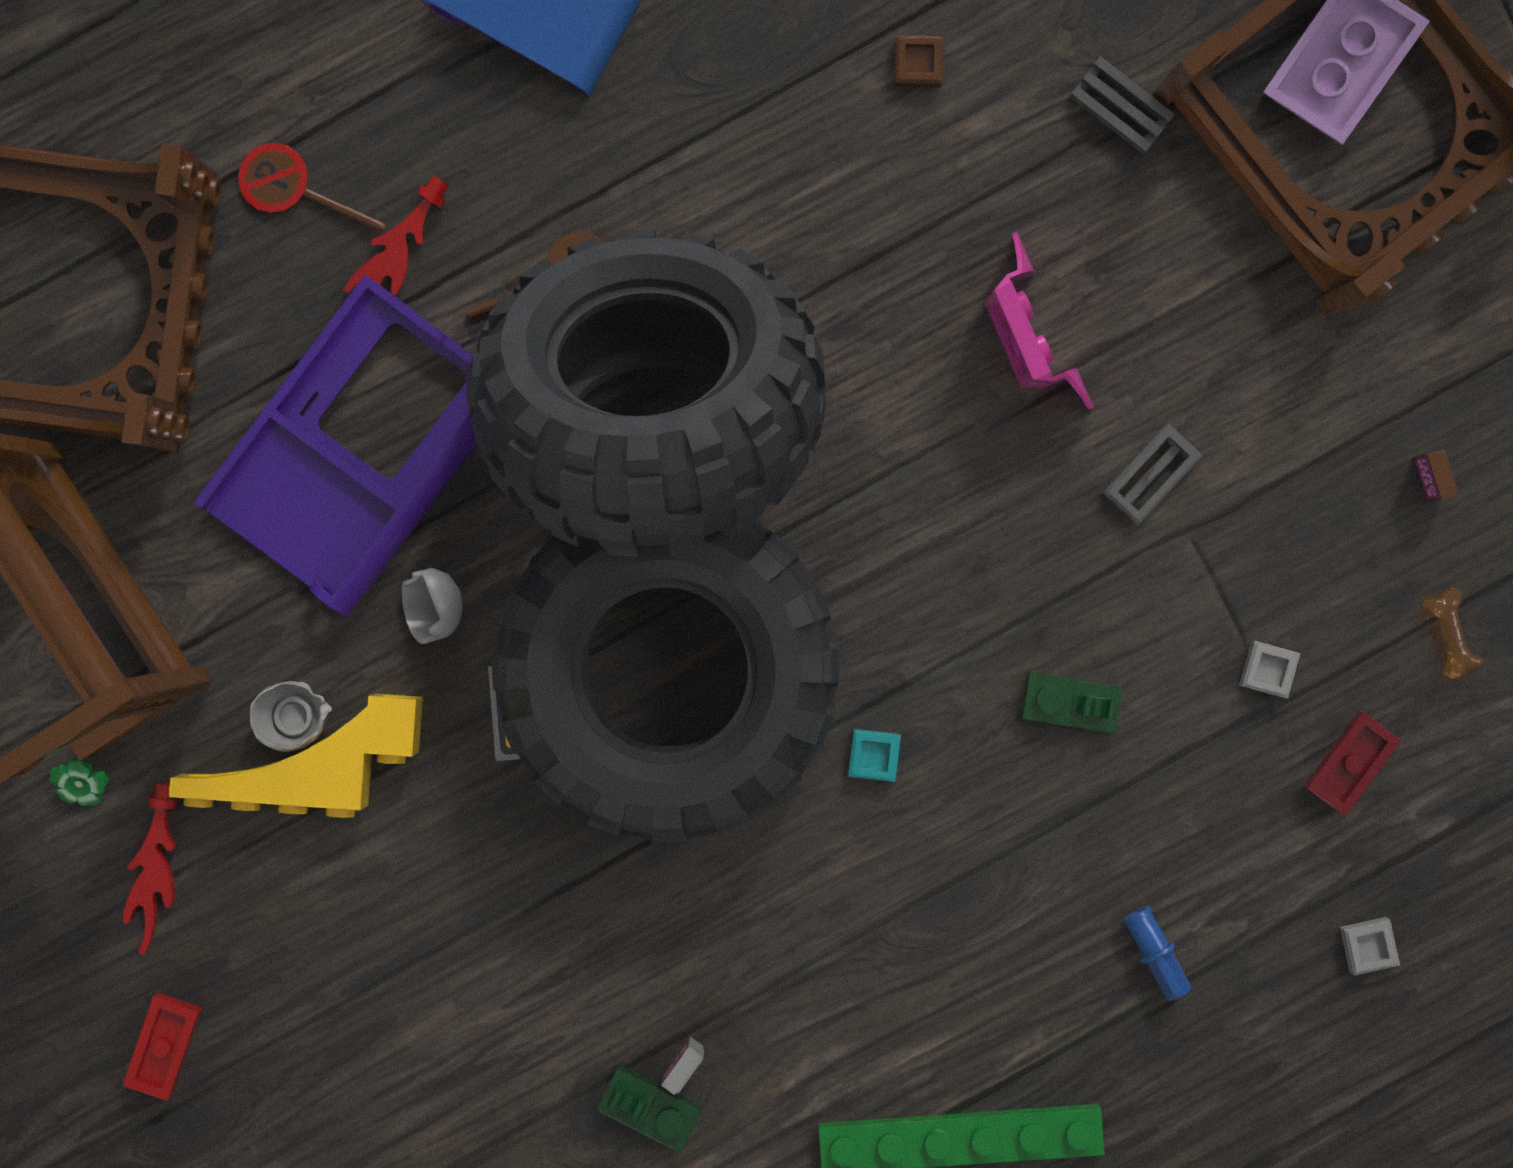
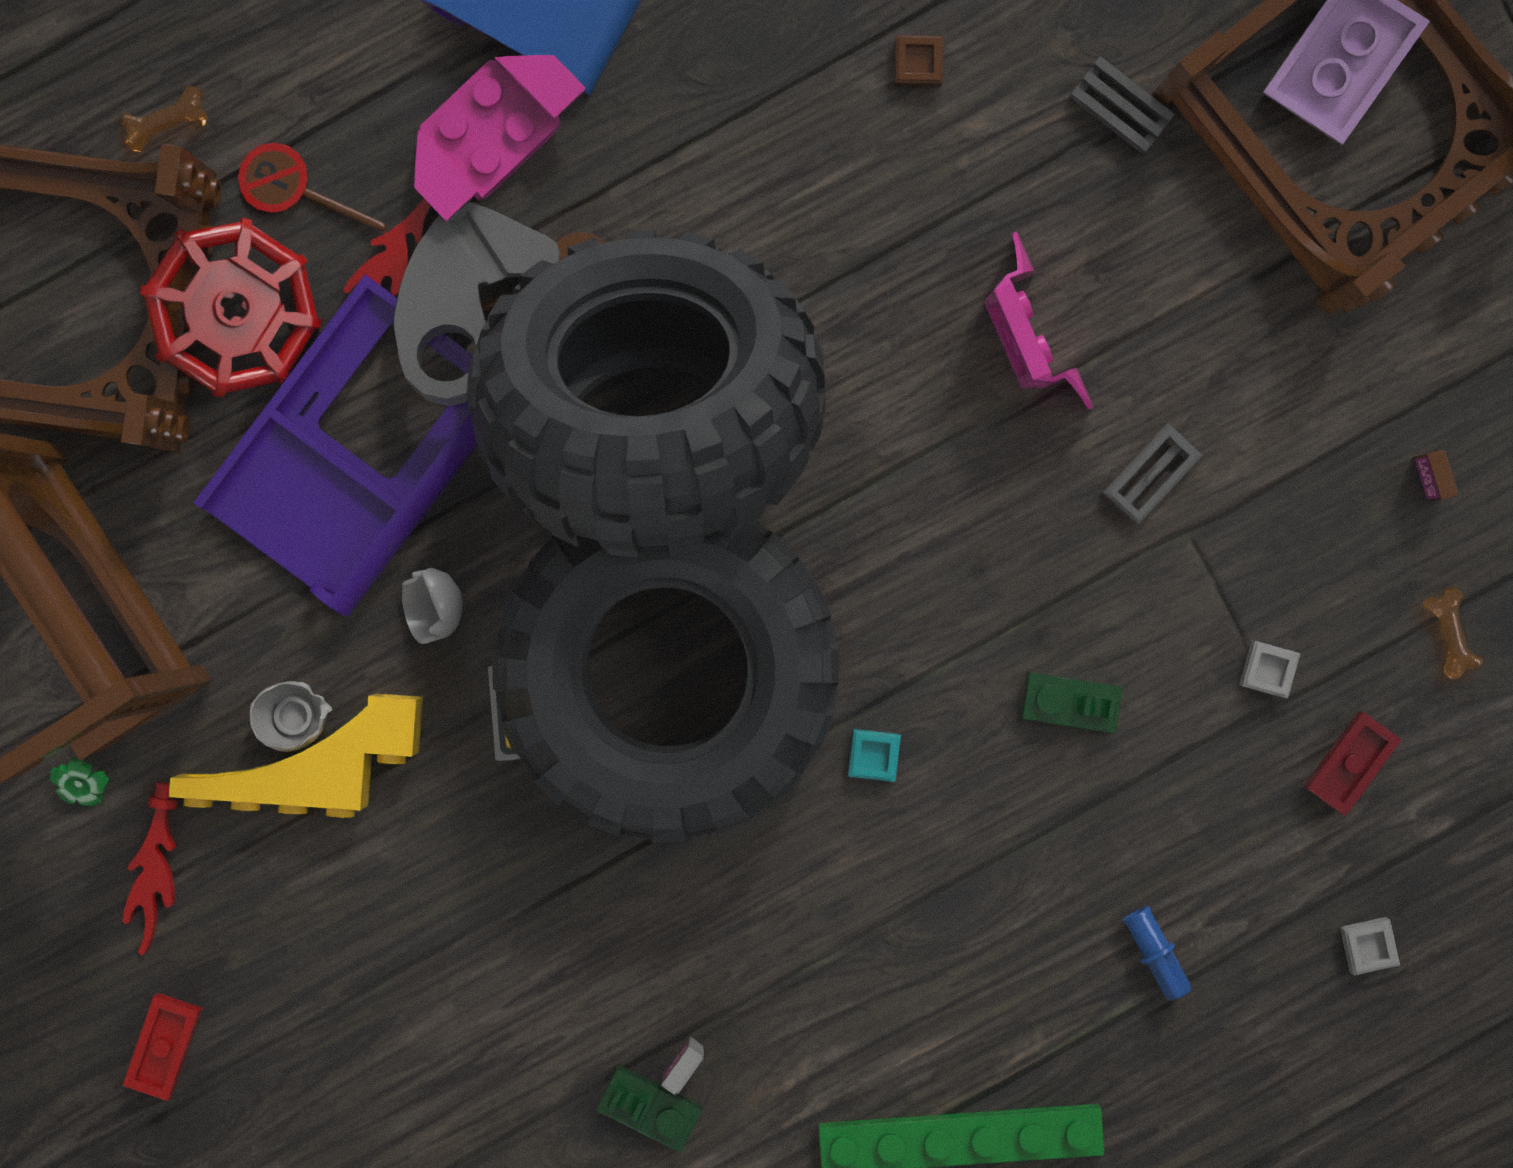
none -> clear orange piece [120,86,208,152]
none -> red plate [139,217,322,398]
none -> dark grey animal [394,202,561,406]
none -> dark pink piece [414,55,586,222]

